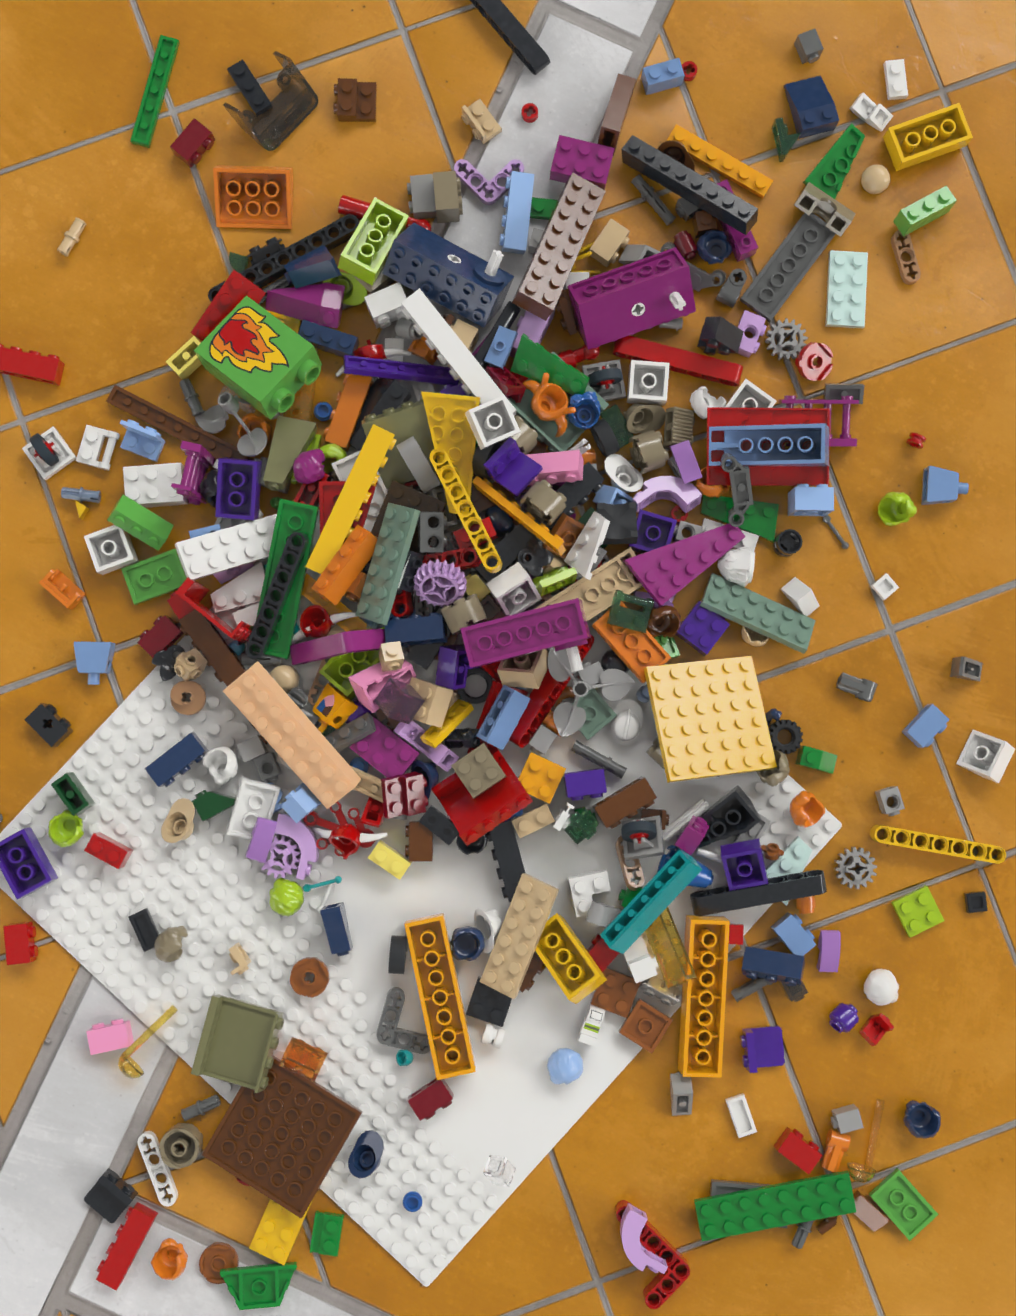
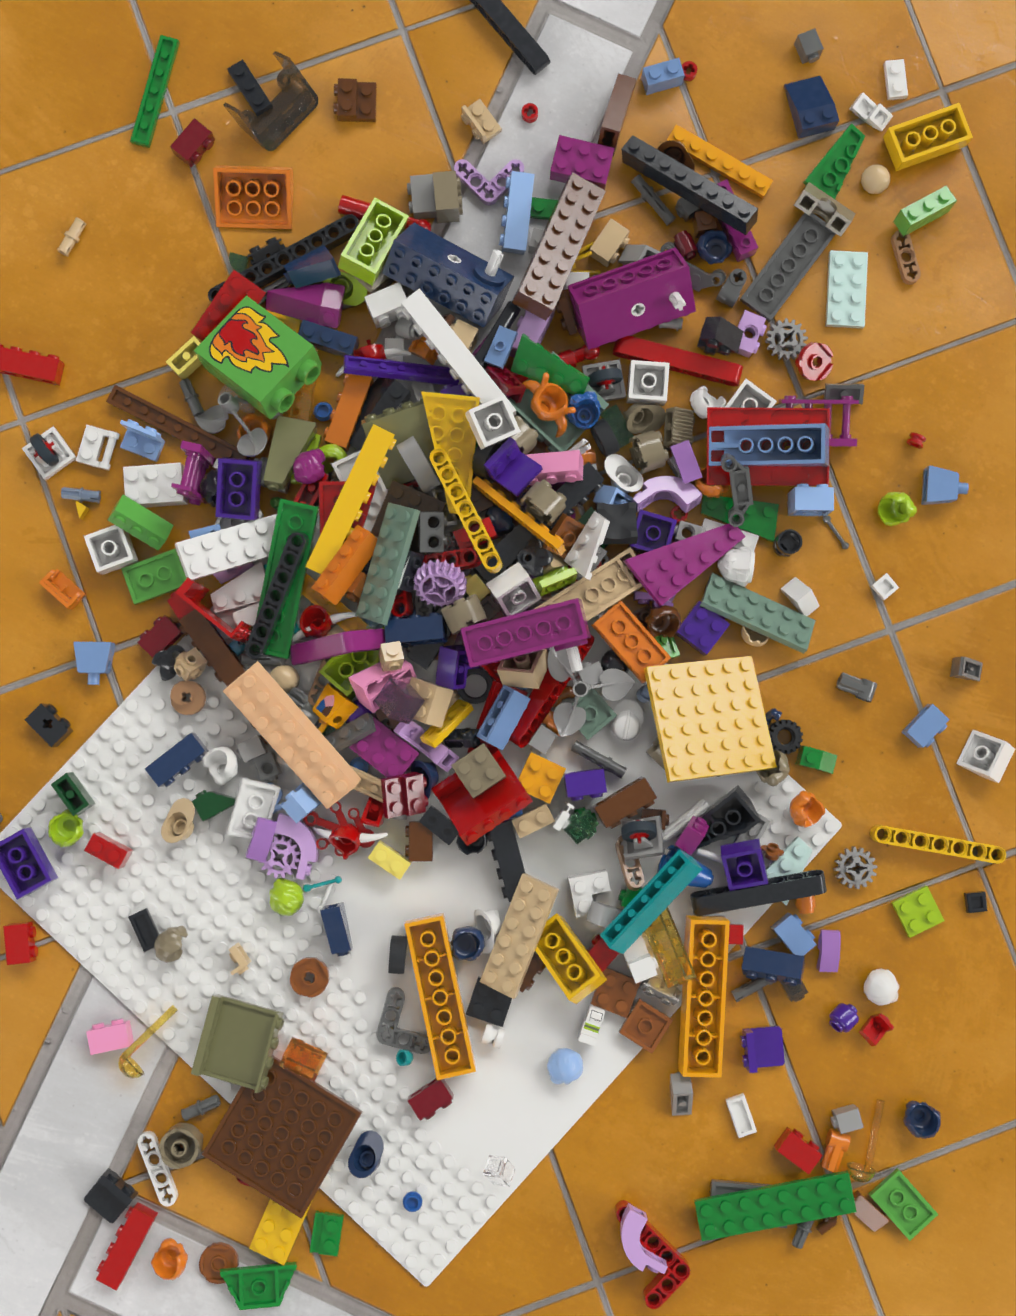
clear green plate [607,589,654,633] -> none
clear green slope [772,117,801,162] -> none
light grey brick [875,786,905,816] -> none

